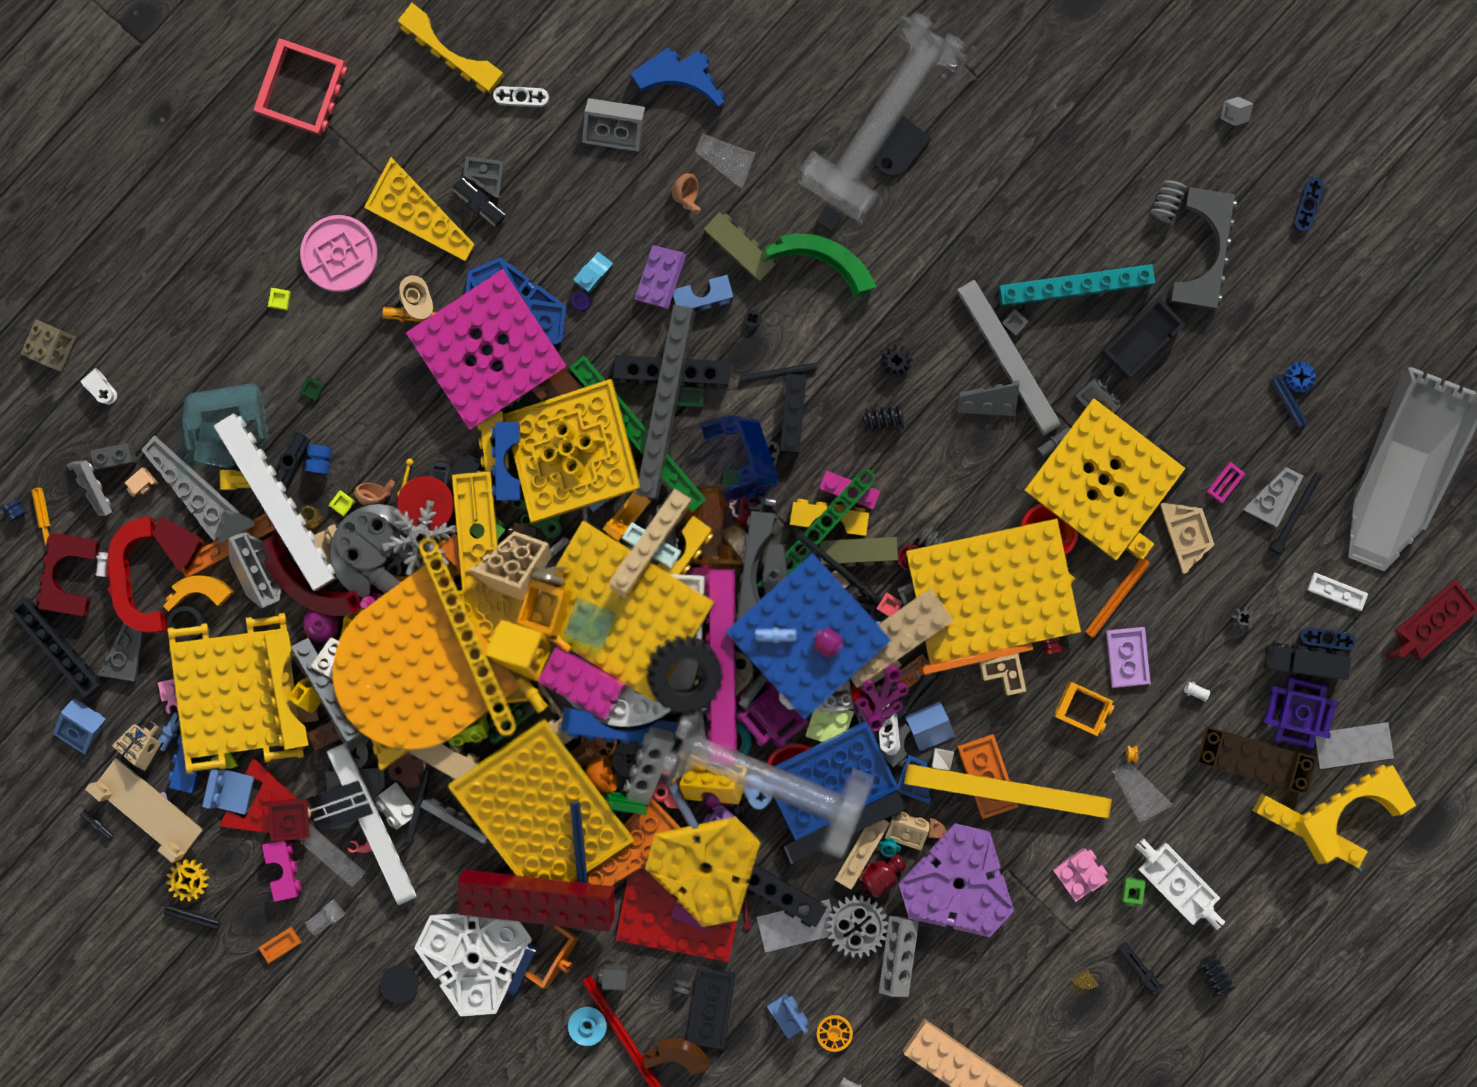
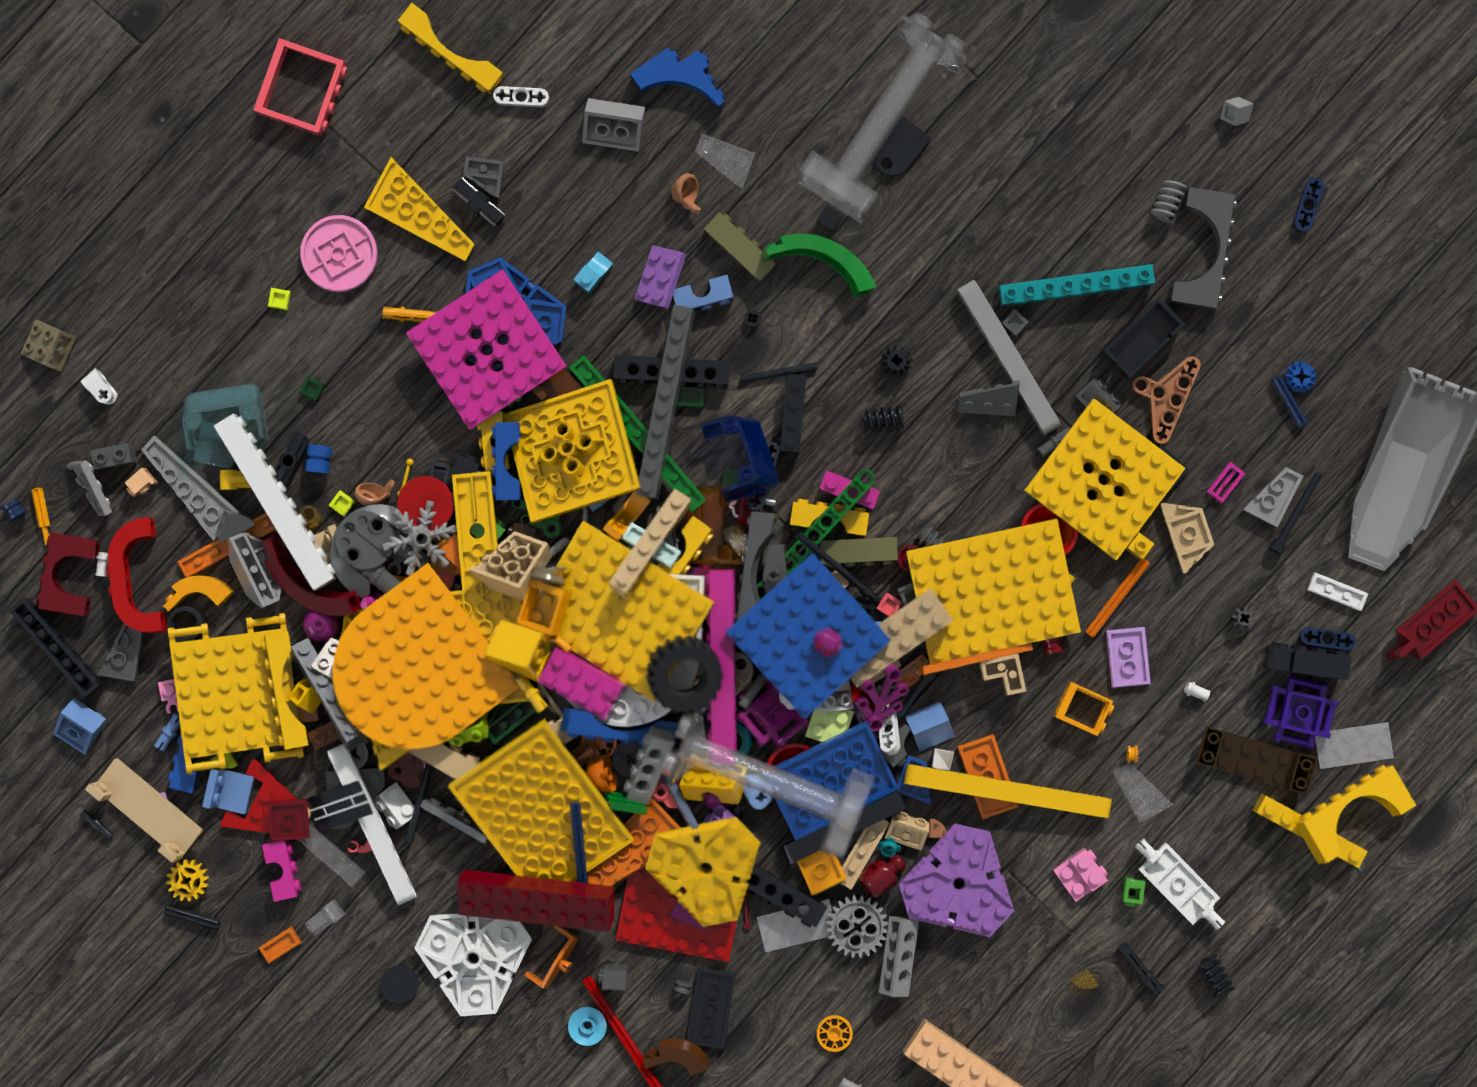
tan torso [112,721,160,771] -> none
dark red slope [152,517,206,574] -> none
tan piece [399,275,433,319] -> none
yellow beam [419,538,515,736] -> none
dark blue beam [506,943,538,997] -> none
clear light blue slope [564,598,616,650] -> none
dark purple tile [571,292,591,311] -> none
light blue pin [756,628,795,643] -> none
medium blue bracket [767,993,809,1039] -> none
none -> light orange tile [797,845,848,896]
none -> nougat beam [1132,356,1201,444]

